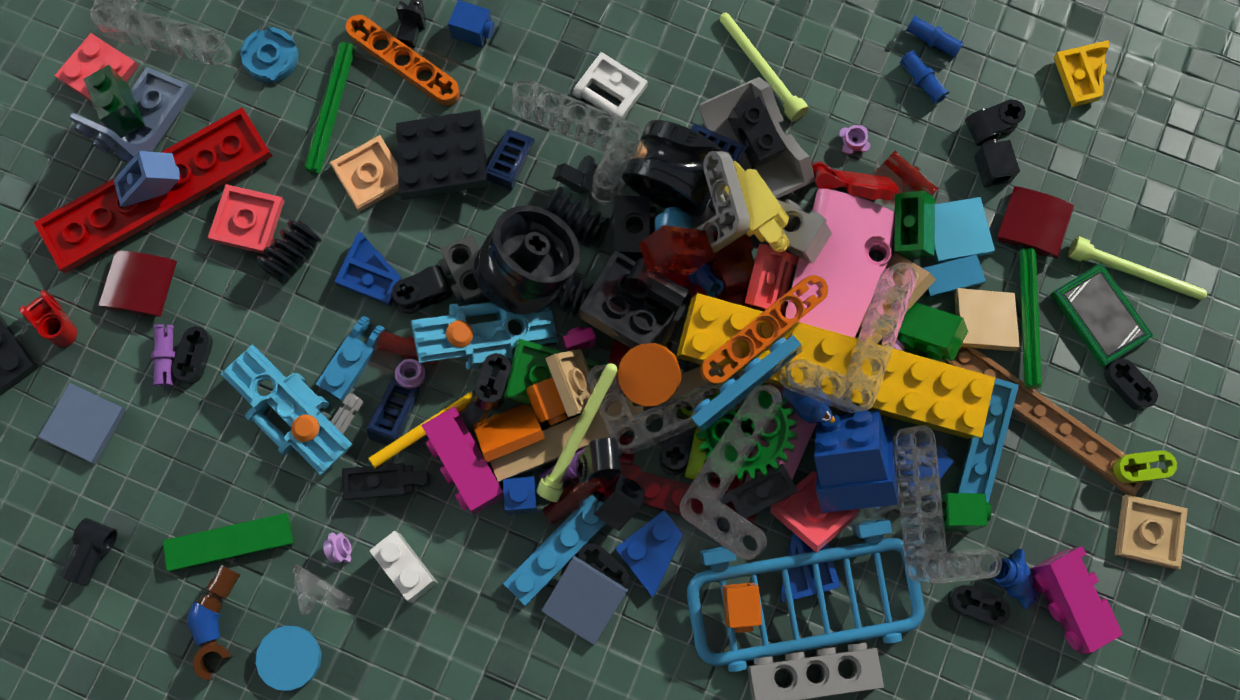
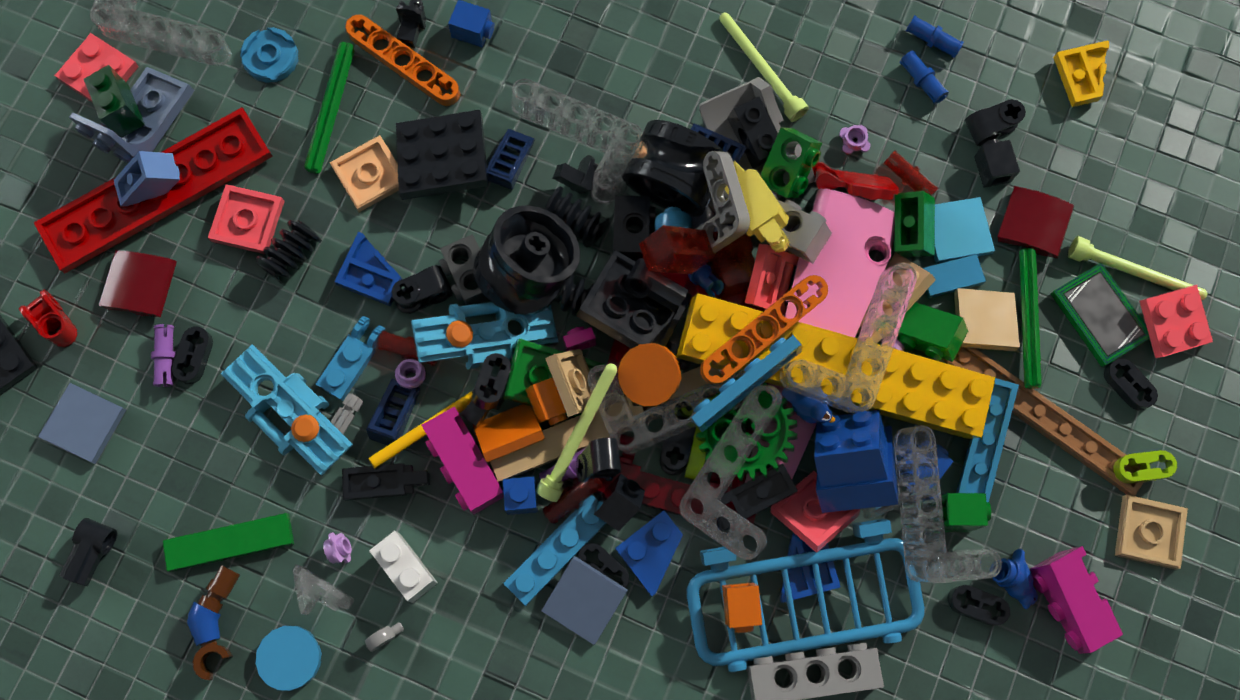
white plate [572,52,648,125] -> none
none -> light grey piece [365,622,404,652]
none -> green brick [760,128,823,198]
none -> coral plate [1139,285,1213,358]

